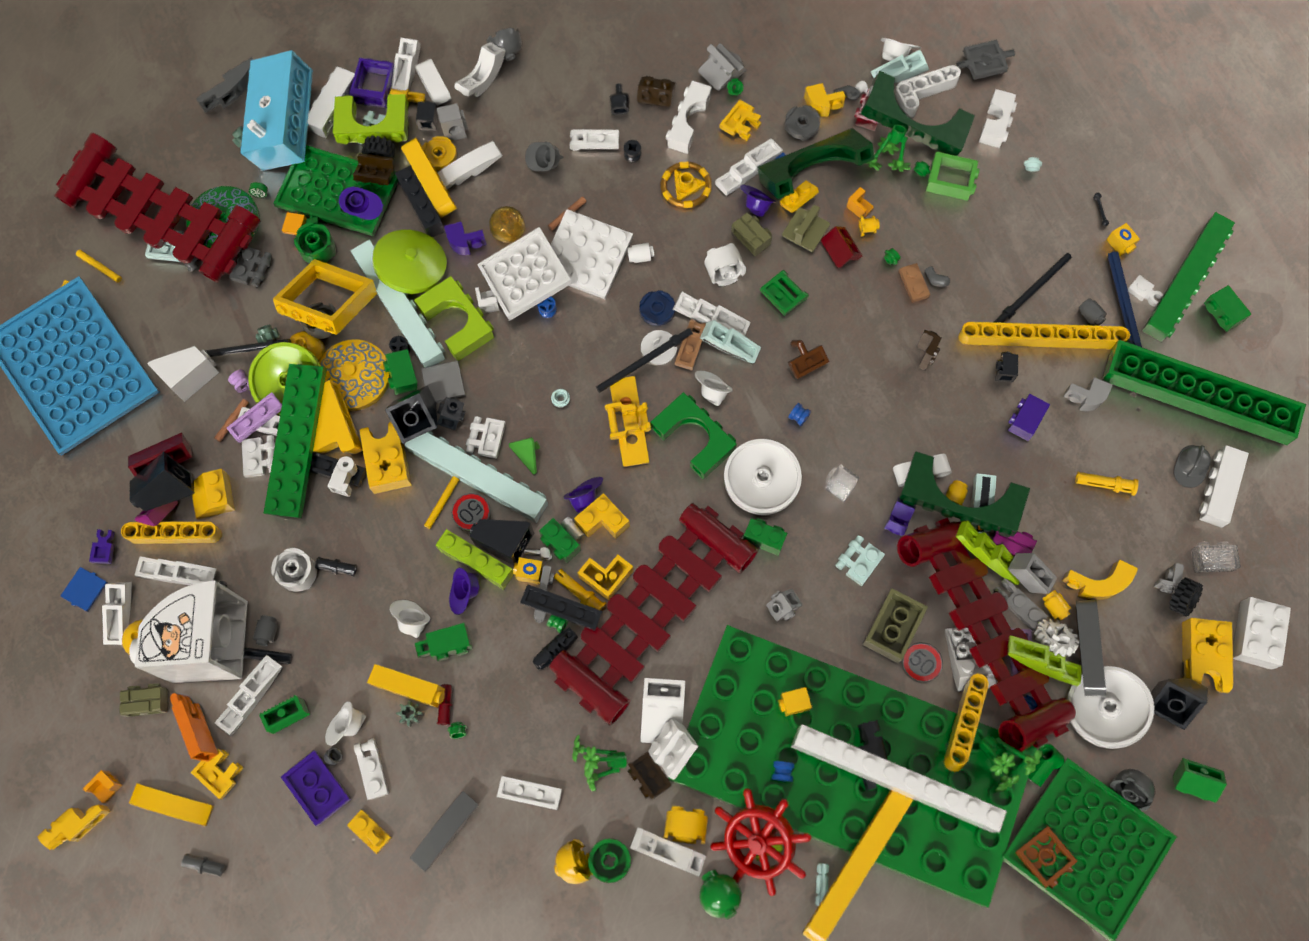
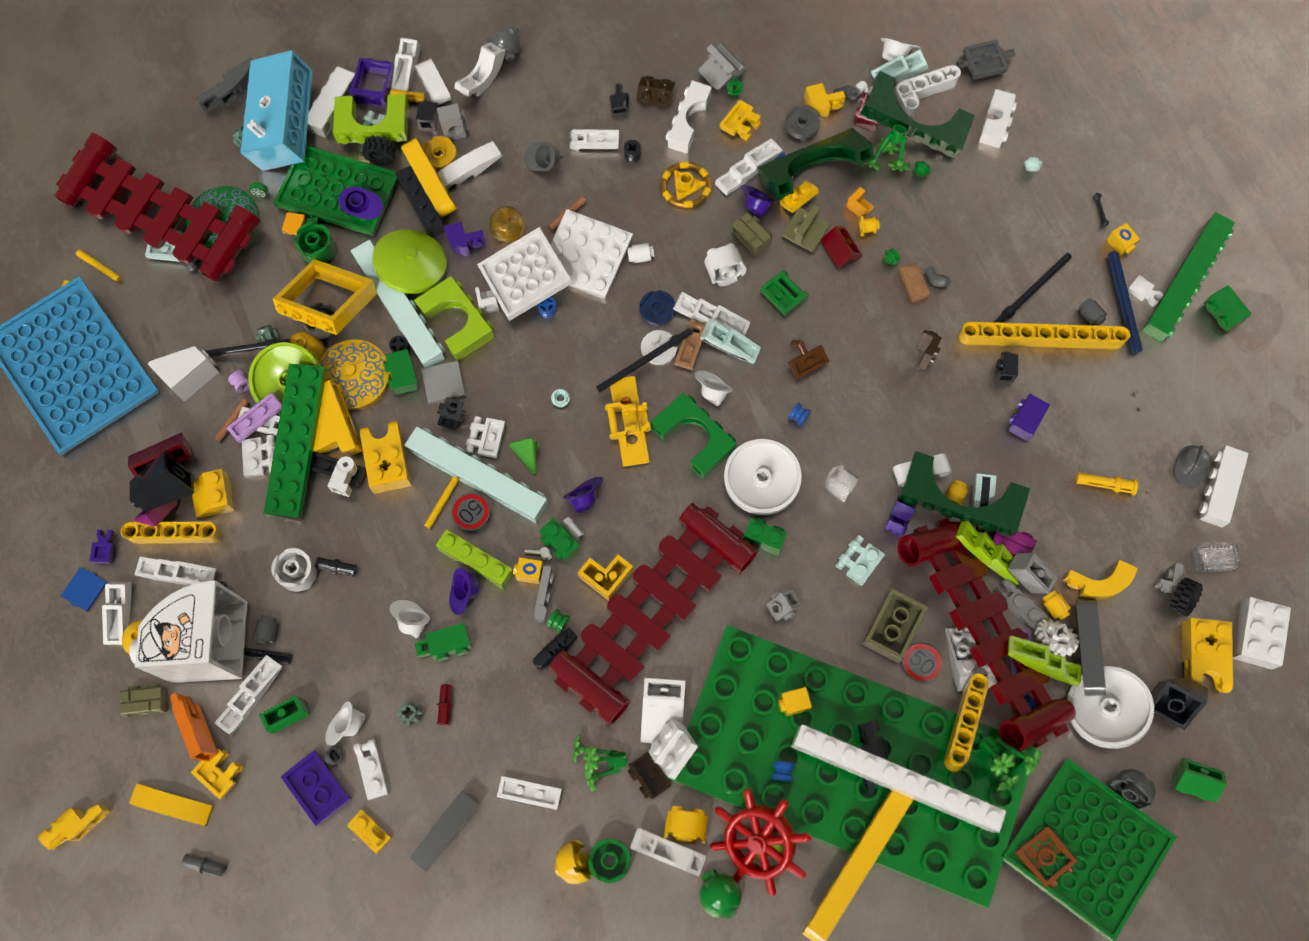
light orange panel [83,770,123,803] -> none
dark grey plate [229,247,272,287] -> none
dark brown bracket [353,153,395,185] -> none
yellow brick [367,664,445,708] -> none
black slope [385,385,438,444] -> none
green plate [447,722,467,739] -> none
black slope [469,519,534,566] -> none
black plate [520,584,603,631] -> none
yellow pin [554,568,607,612] -> none
yellow brick [574,493,630,539] -> none
light aqua axle [815,863,829,906] -> none
bright green window [926,151,980,201] -> none
green piece [1028,744,1065,787] -> none
light grey brick [1064,377,1113,412] -> none
green brick [1102,340,1306,445] -> none

